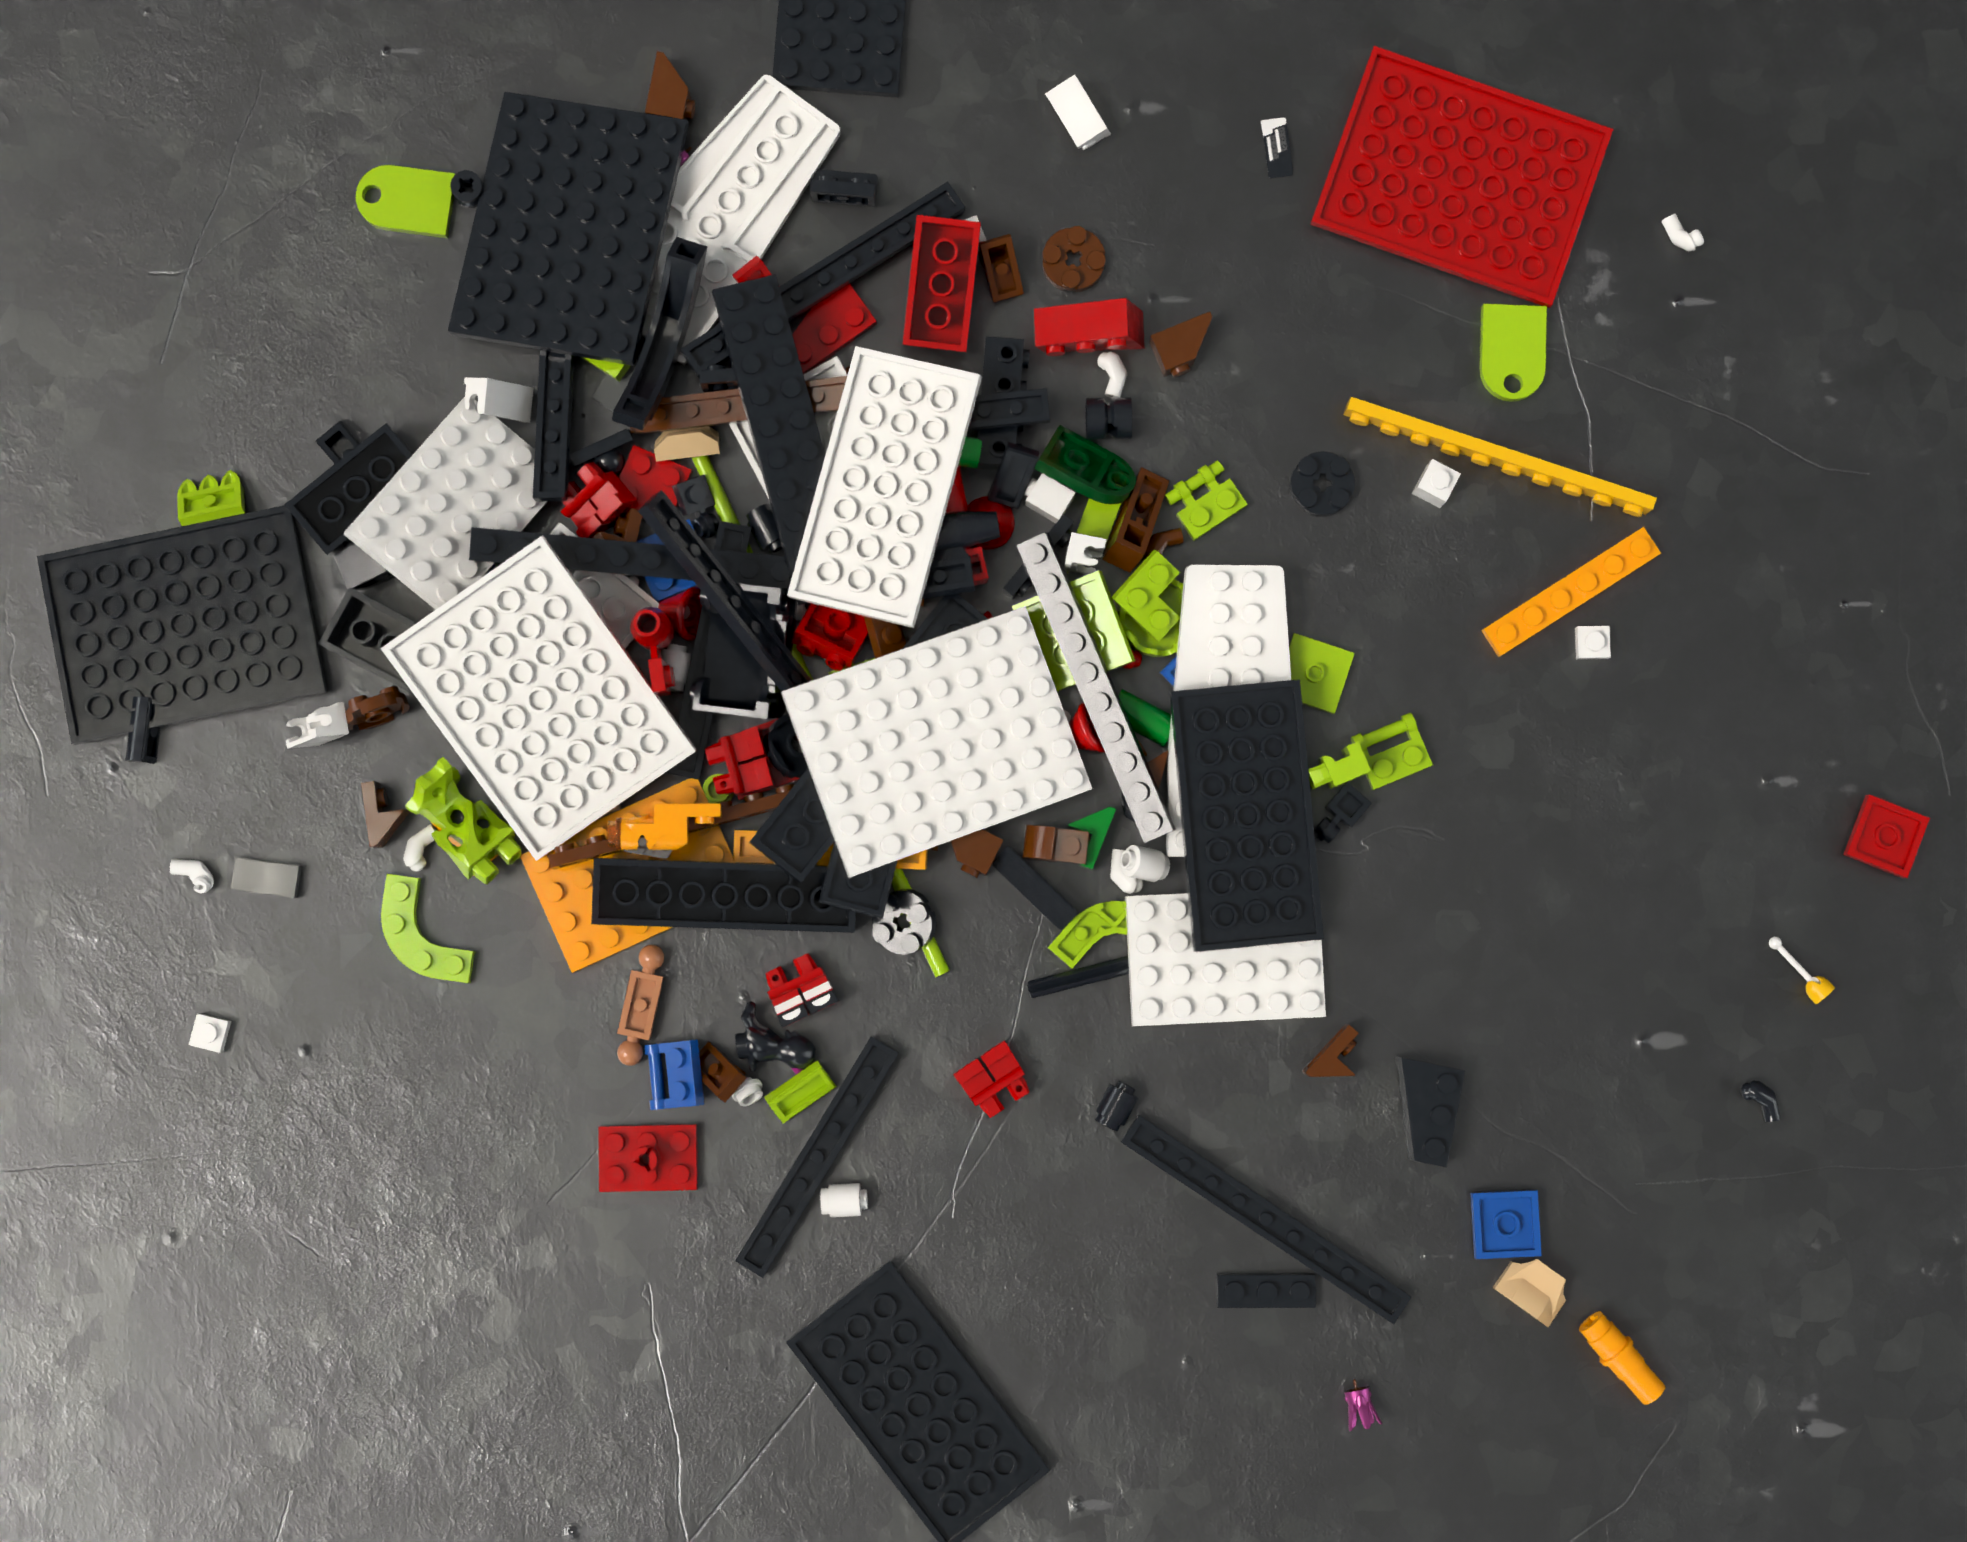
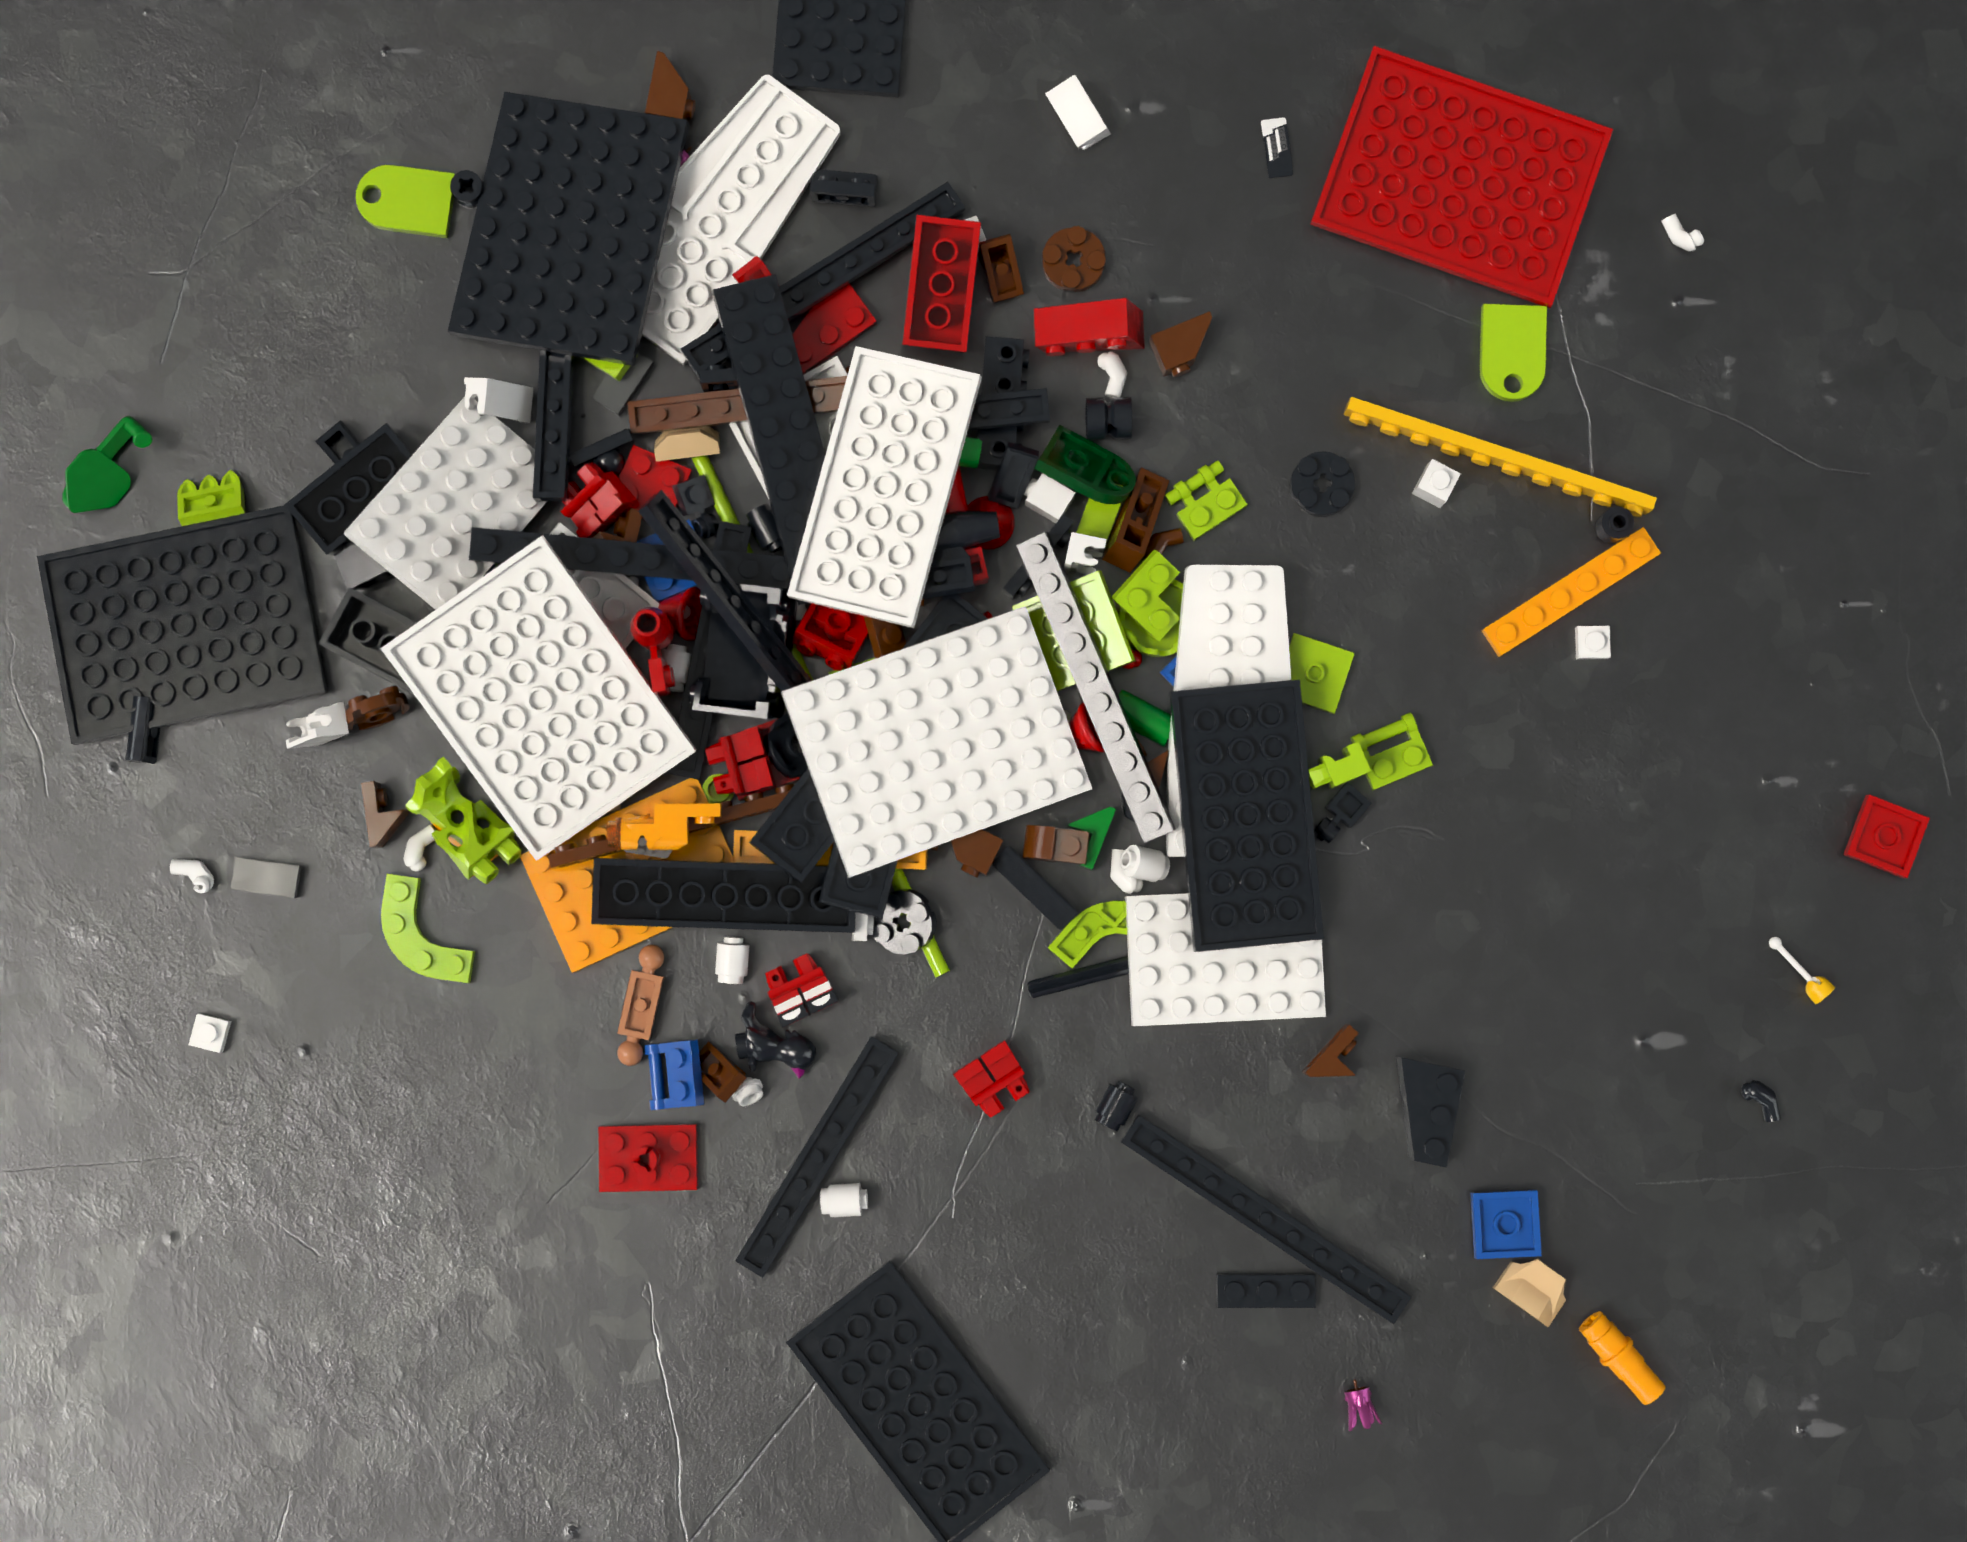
black arch [612,237,707,431] -> none
lime tile [764,1060,837,1123] -> none
none -> green piece [62,416,153,513]
none -> white brick [715,936,750,984]
none -> white plate [852,912,874,941]
none -> black brick [1595,507,1634,543]

